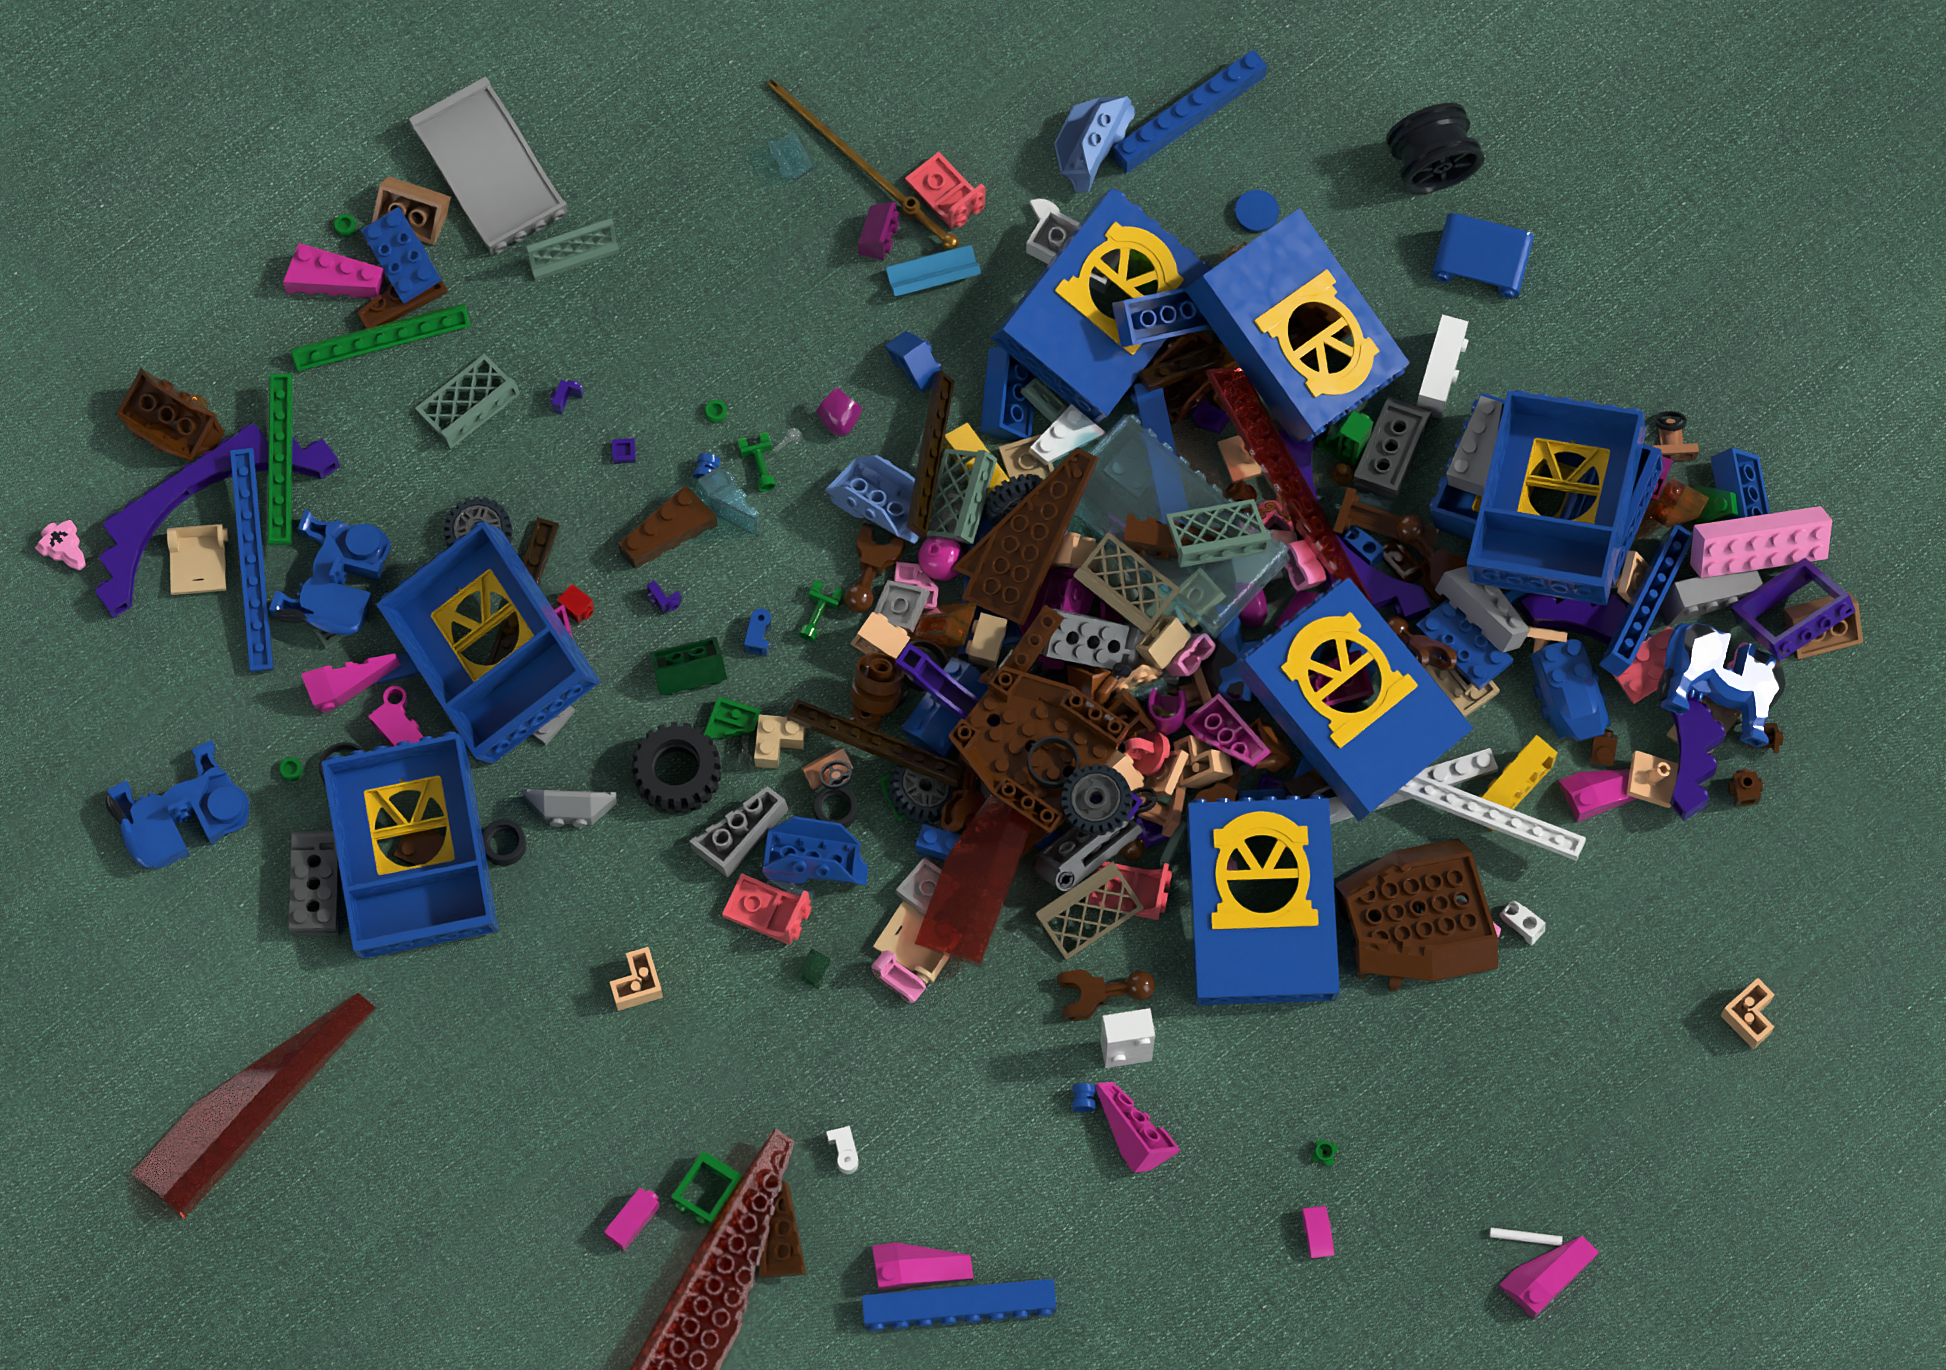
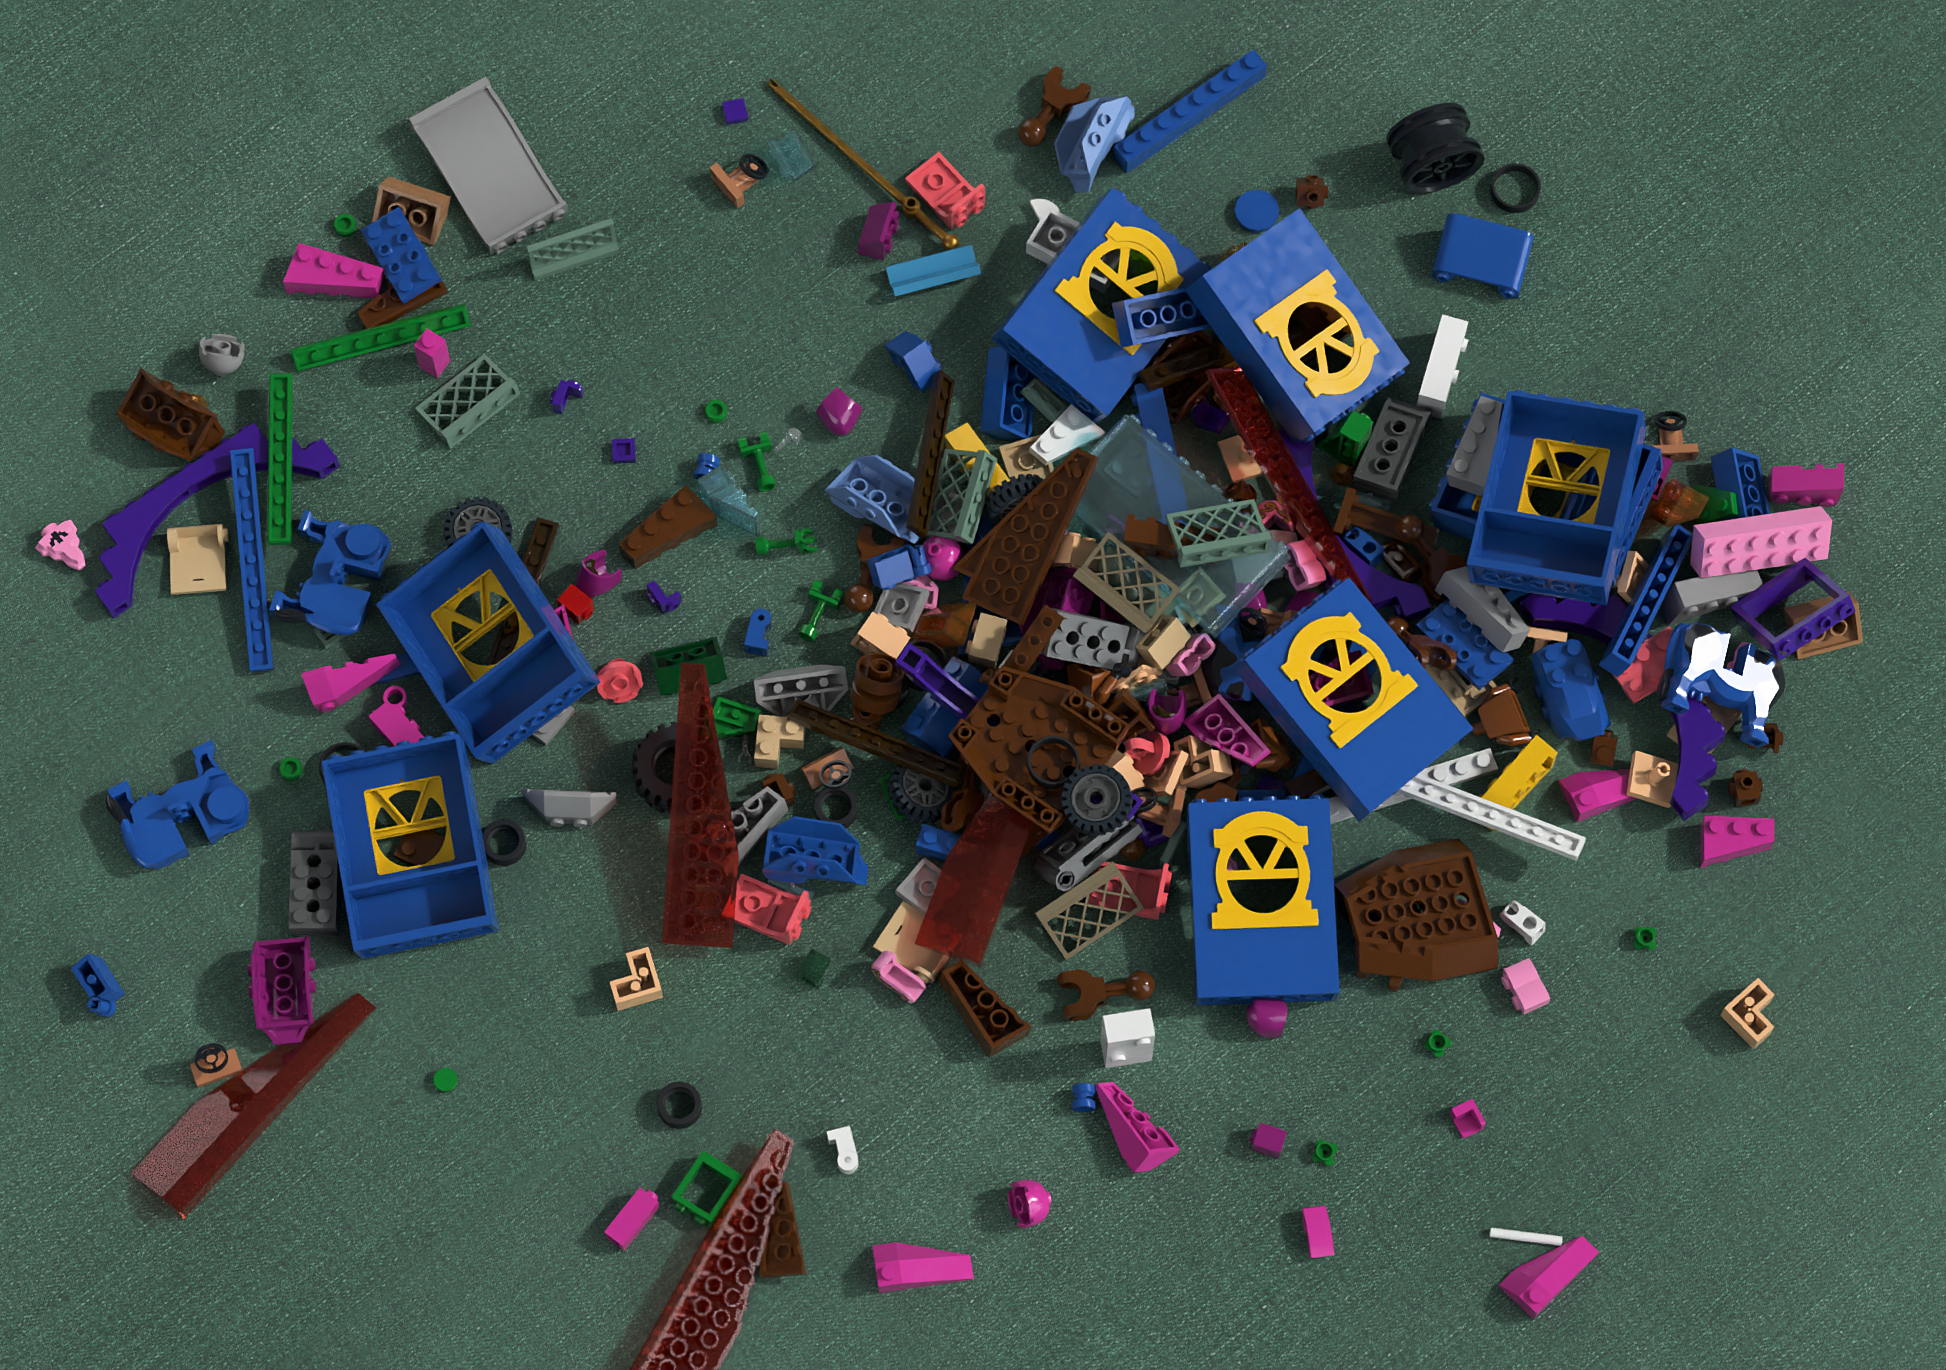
blue brick [862,1279,1056,1332] -> none
none -> blue hinge [71,954,125,1018]
none -> nougat piece [189,1043,243,1088]
none -> light grey cylinder [199,334,245,376]
none -> magenta slope [247,937,316,1045]
none -> dark pink brick [414,329,450,378]
none -> green tile [434,1068,458,1093]
none -> magenta piece [576,550,622,597]
none -> coral tile [597,658,643,703]
none -> black tyre [657,1081,702,1129]
none -> clear red wedge [661,663,739,948]
none -> nougat piece [710,154,769,209]
none -> dark purple tile [722,98,748,125]
none -> light grey wedge [753,664,848,717]
none -> green bar [755,528,818,555]
none -> reddish brown bracket [761,773,796,807]
none -> blue hinge [867,544,932,590]
none -> reddish brown wedge [939,960,1032,1058]
none -> dark pink cylinder [1008,1179,1052,1228]
none -> reddish brown piece [1018,66,1091,147]
none -> piece [1237,607,1298,637]
none -> magenta piece [1246,998,1287,1038]
none -> magenta brick [1249,1123,1287,1159]
none -> reddish brown brick [1296,175,1328,209]
none -> green plate [1423,1030,1452,1058]
none -> dark pink panel [1449,1099,1486,1139]
none -> dark orange torso [1471,677,1541,746]
none -> black tyre [1491,163,1541,213]
none -> bright pink brick [1501,958,1550,1015]
none -> green plate [1633,927,1657,950]
none -> dark pink wedge [1700,816,1774,868]
none -> dark pink wedge [1768,463,1844,507]

